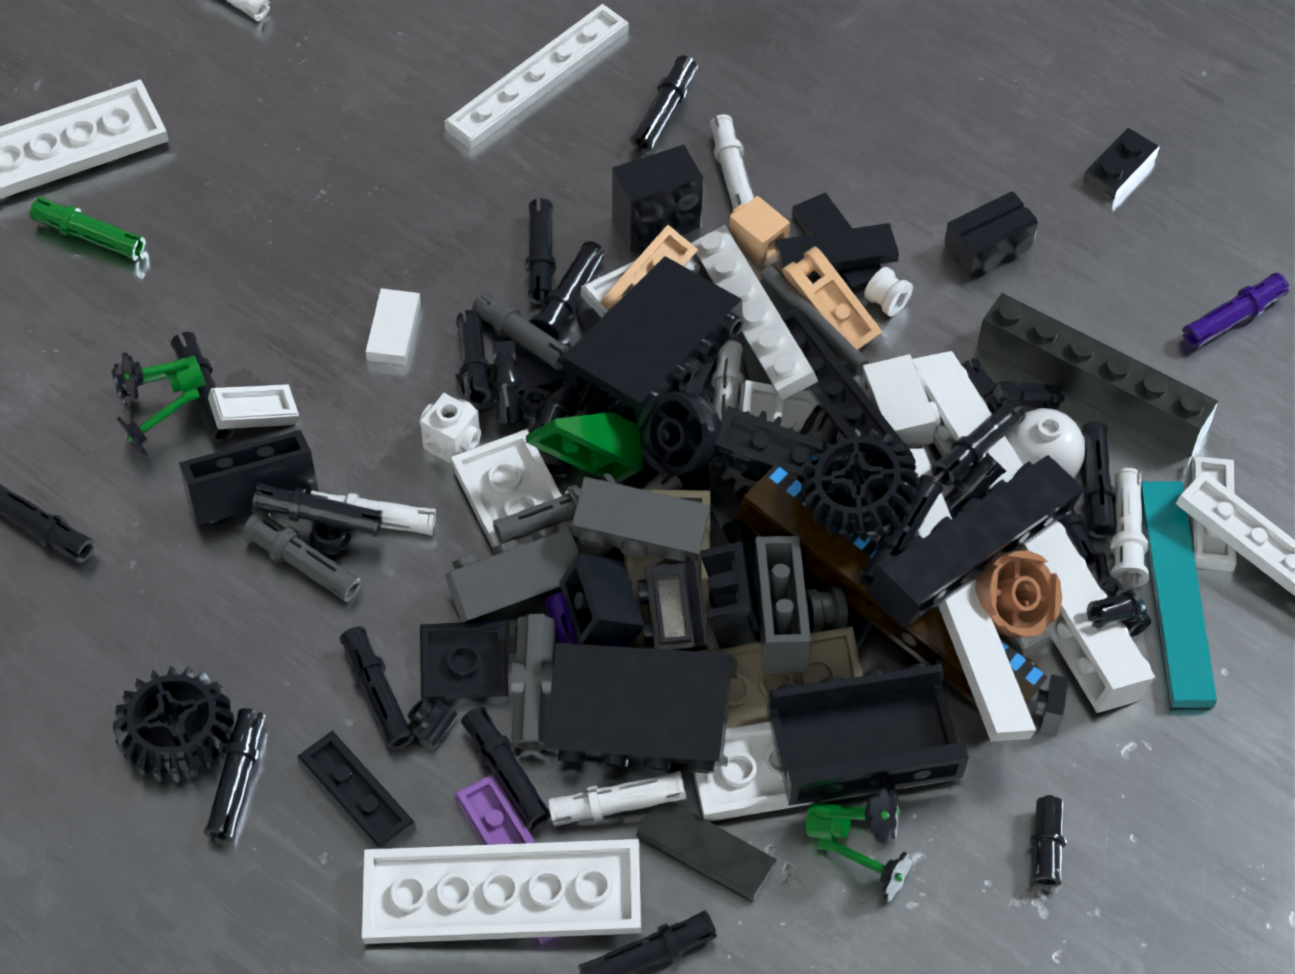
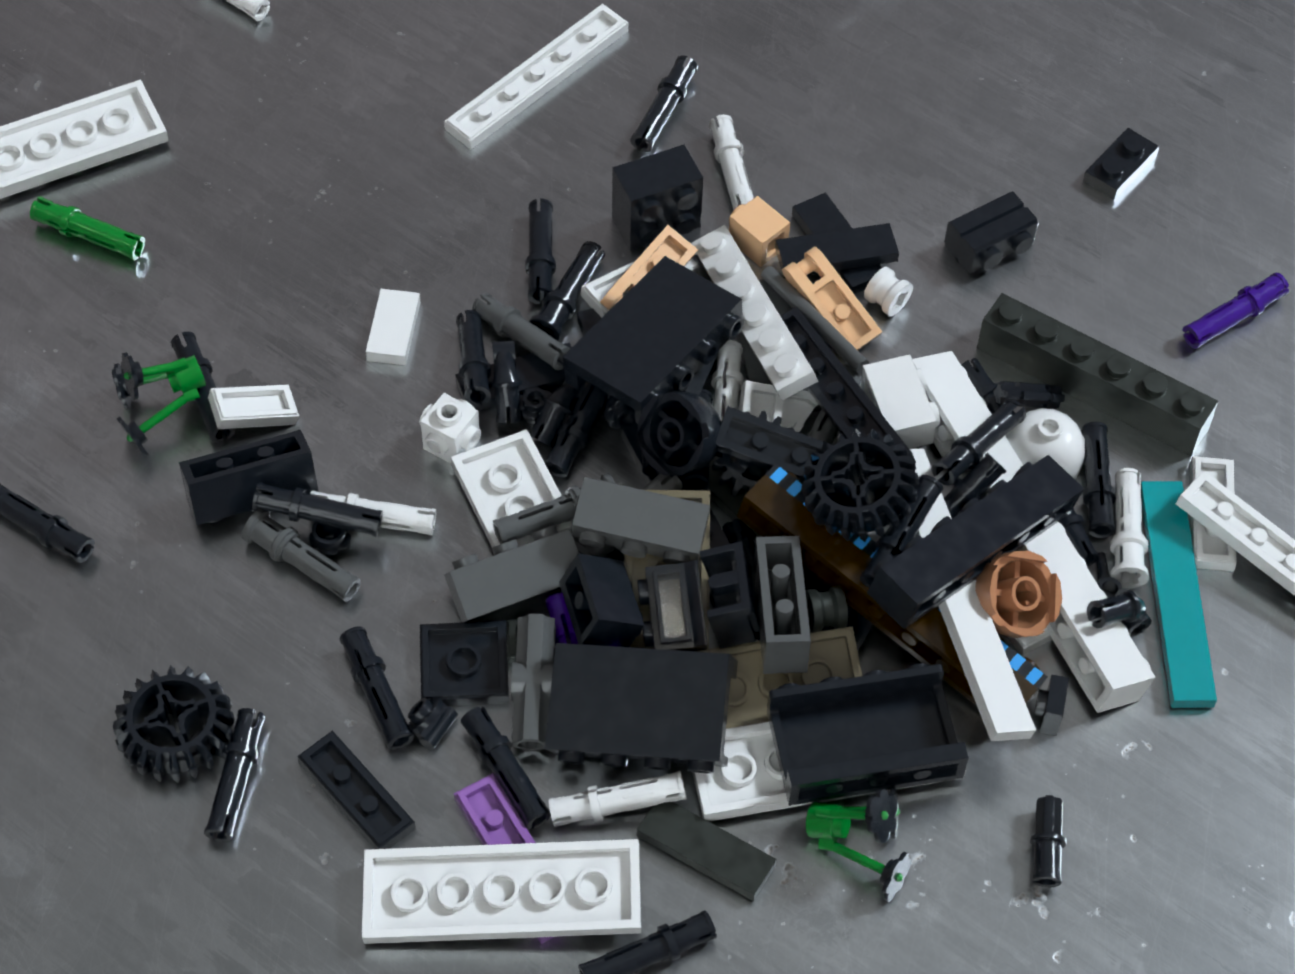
green slope [526,412,642,483] -> none

